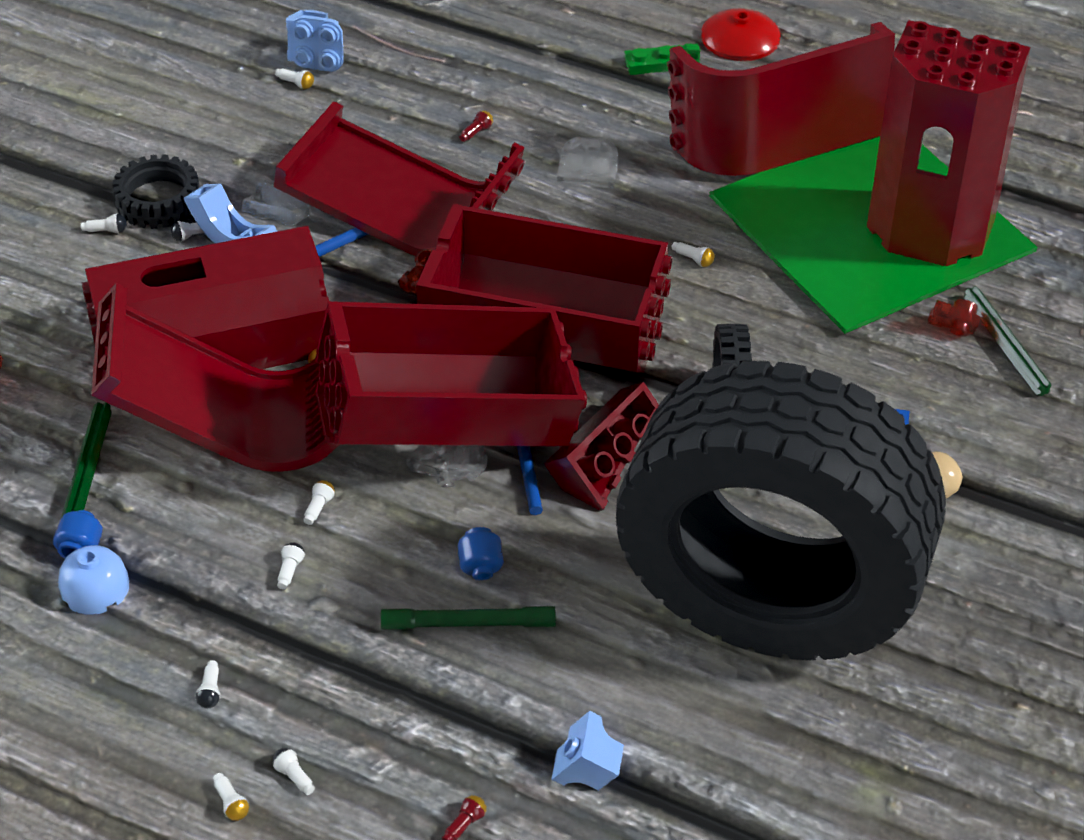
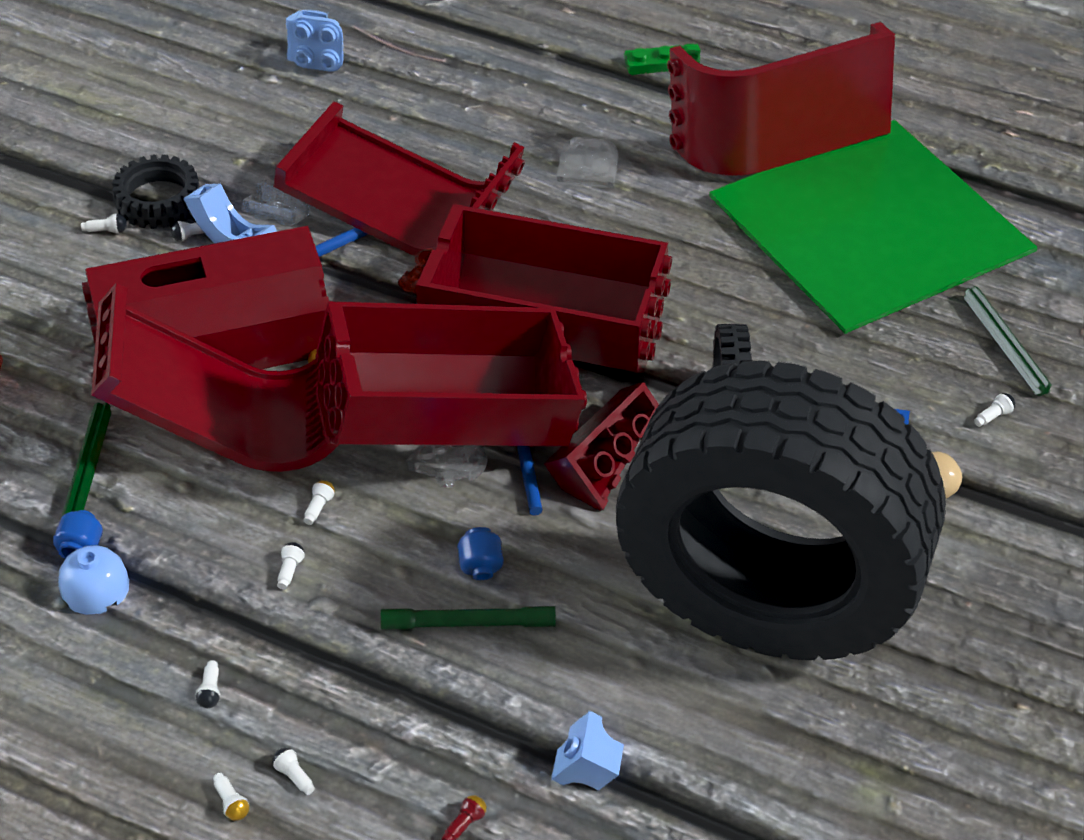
white piece [275,69,314,89] -> none
dark red piece [459,111,493,142] -> none
white piece [672,242,715,267] -> none
red dish [701,8,781,61] -> none
dark red panel [867,20,1031,266] -> none
clear red plate [927,299,980,337] -> none
none -> white piece [974,393,1016,427]

